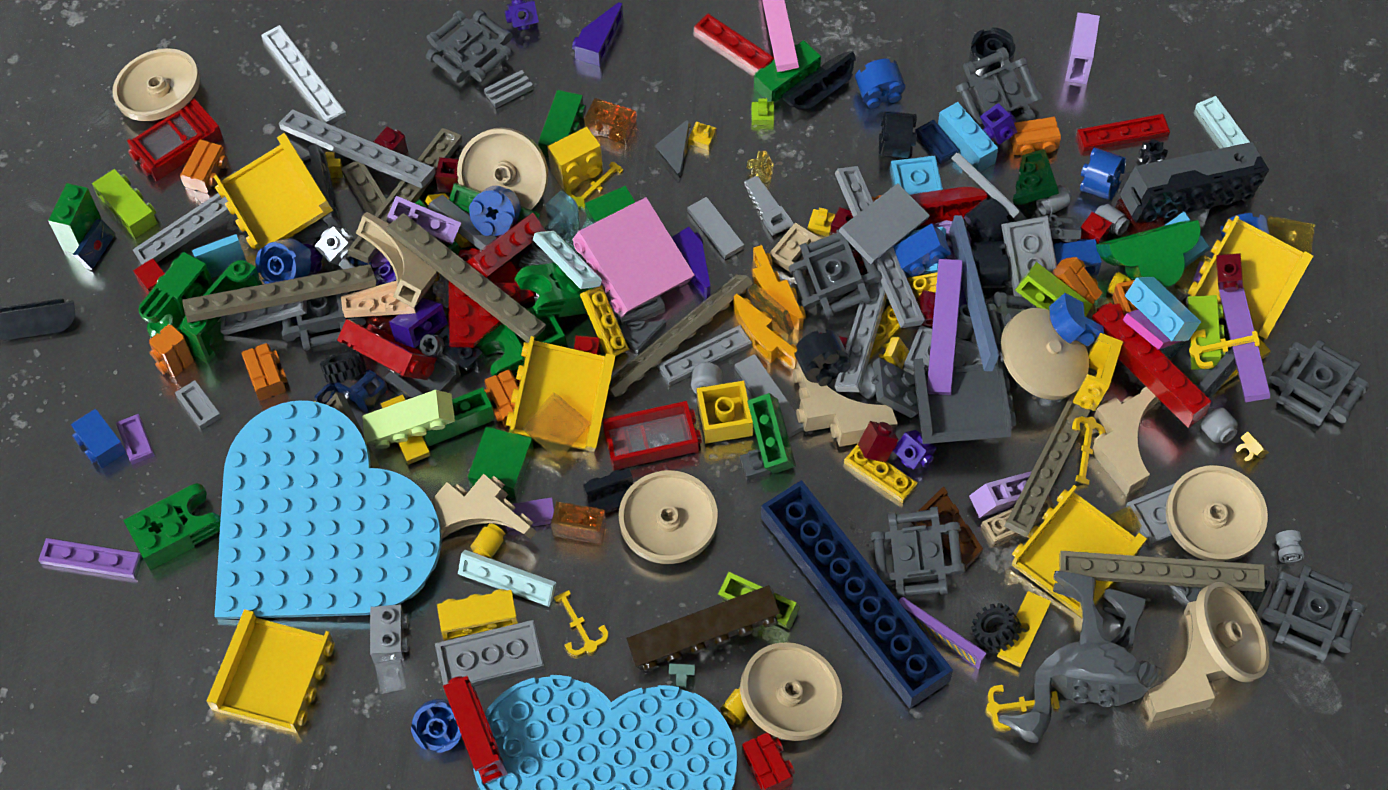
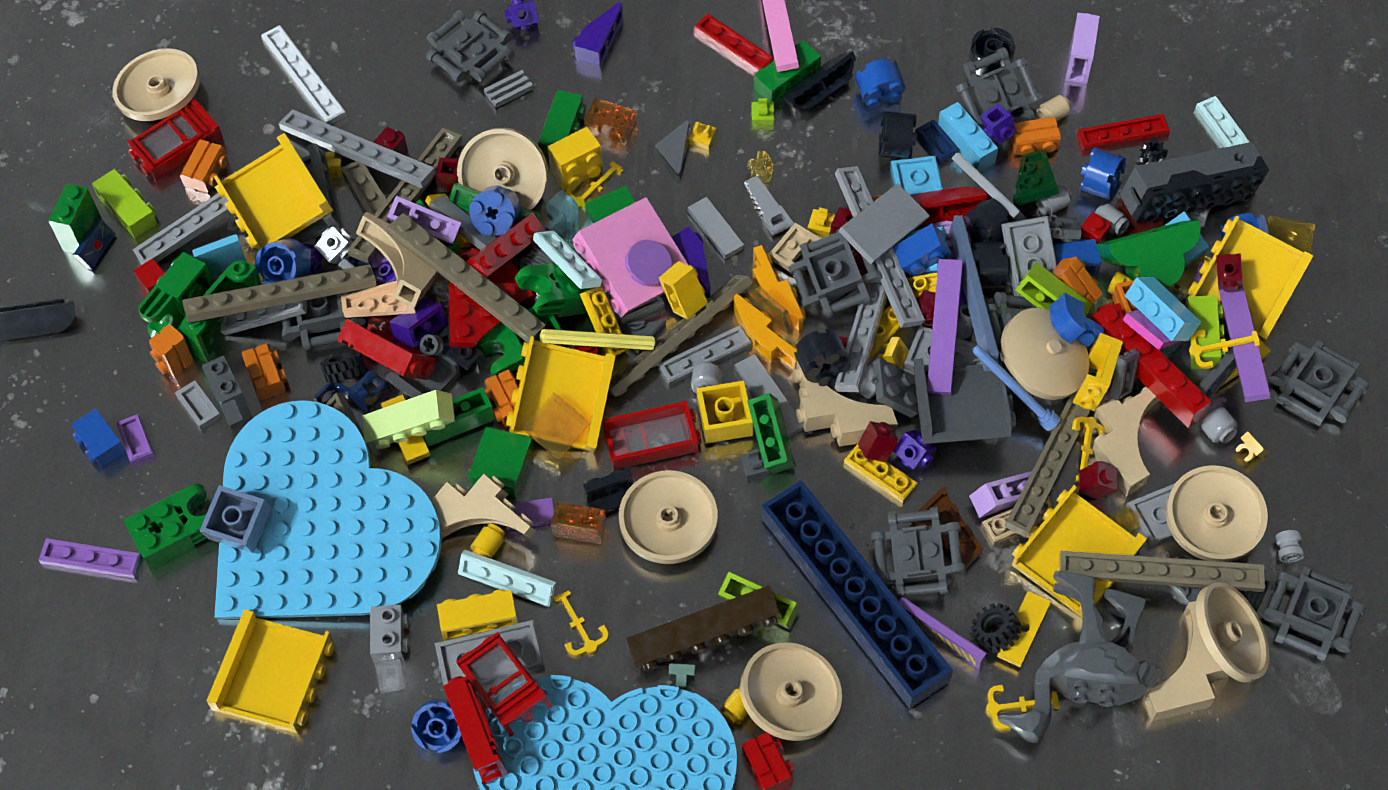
none -> sand blue brick [200,485,272,553]
none -> dark grey panel [202,355,253,430]
none -> red door [456,632,553,737]
none -> light yellow axle [540,329,655,350]
none -> medium lavender tile [625,240,672,286]
none -> yellow brick [658,261,708,320]
none -> medium blue piece [973,346,1060,431]
none -> tan brick [1036,95,1071,121]
none -> dark red brick [1079,461,1118,499]
none -> dark grey tile [1109,349,1140,400]

